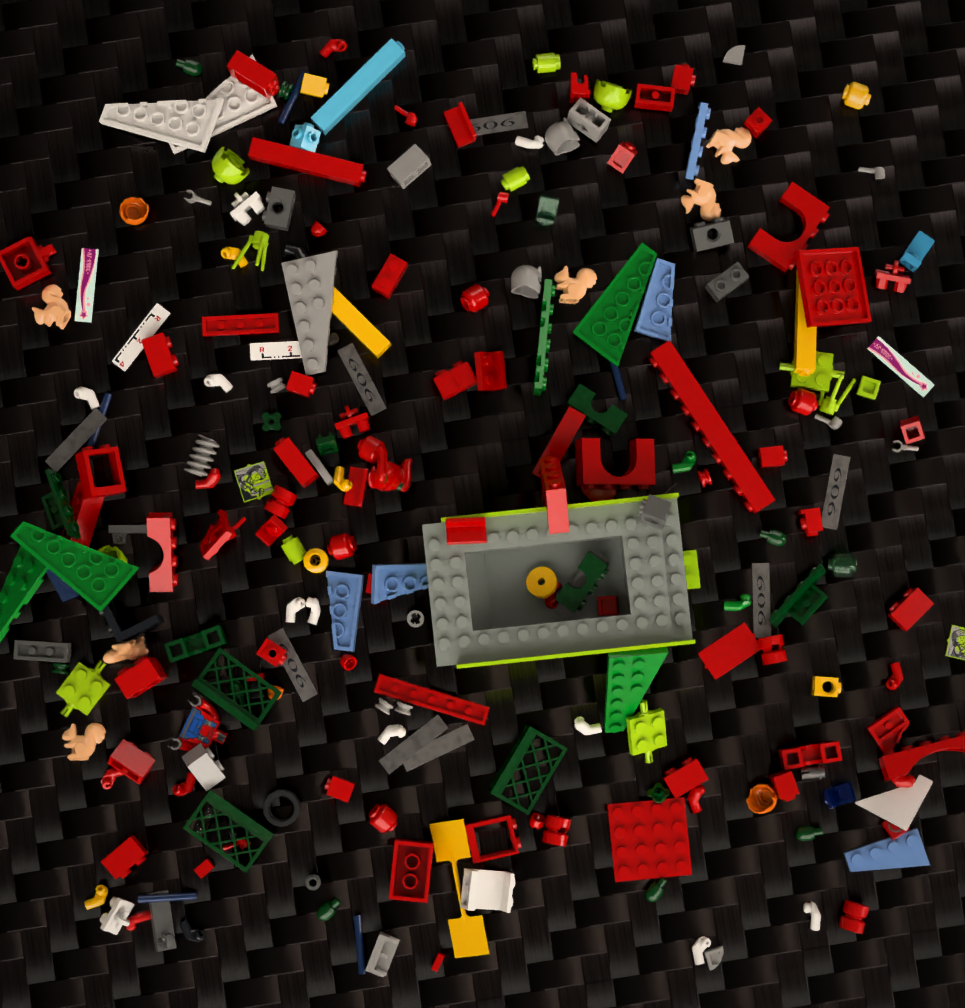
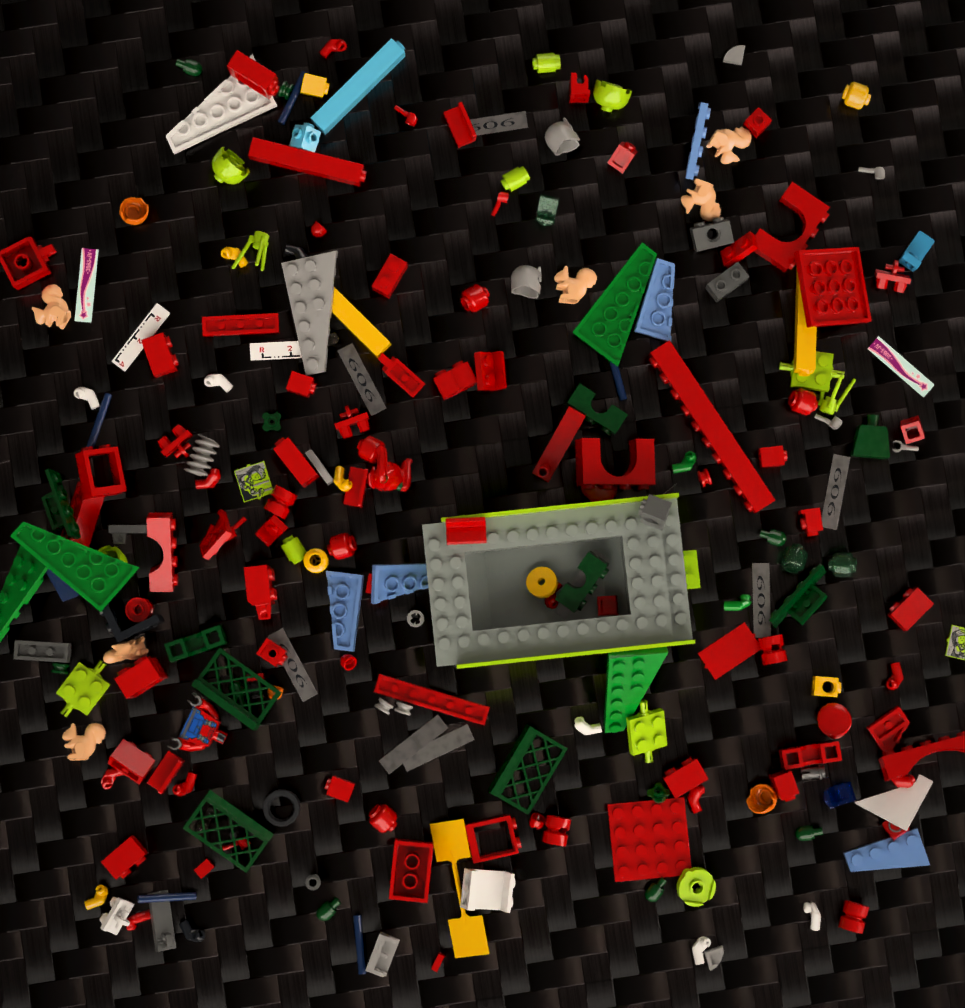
flat silver sticker [45,408,107,472] -> none
white wing [99,98,224,153] -> none
brick [182,743,226,791] -> none
light grey hand [184,190,212,206] -> none
white hips [230,192,265,226] -> none
dark grey brick [262,186,296,231] -> none
light grey bush [267,377,286,394] -> none
white arm [285,597,306,623] -> none
white arm [306,597,321,625] -> none
dark green tile [316,431,339,456] -> none
white arm [378,724,406,745] -> none
light grey hinge [387,144,432,189] -> none
white arm [515,135,544,149] -> none
green wing [533,279,556,395] -> none
arch [539,455,569,534] -> none
light grey brick [567,97,611,143] -> none
red brick [634,84,675,112] -> none
red brick [670,64,696,95] -> none
lime tile [856,376,881,400] -> none
none -> red wheel [125,597,154,623]
none -> red panel [147,750,185,794]
none -> red hips [158,424,193,458]
none -> red hinge [244,565,278,620]
none -> red hinge [377,353,425,398]
none -> lime plate [677,867,716,907]
none -> red plate [720,231,758,268]
none -> clear green head [781,543,808,573]
none -> red piece [817,703,852,739]
none -> dark green torso [850,414,890,459]

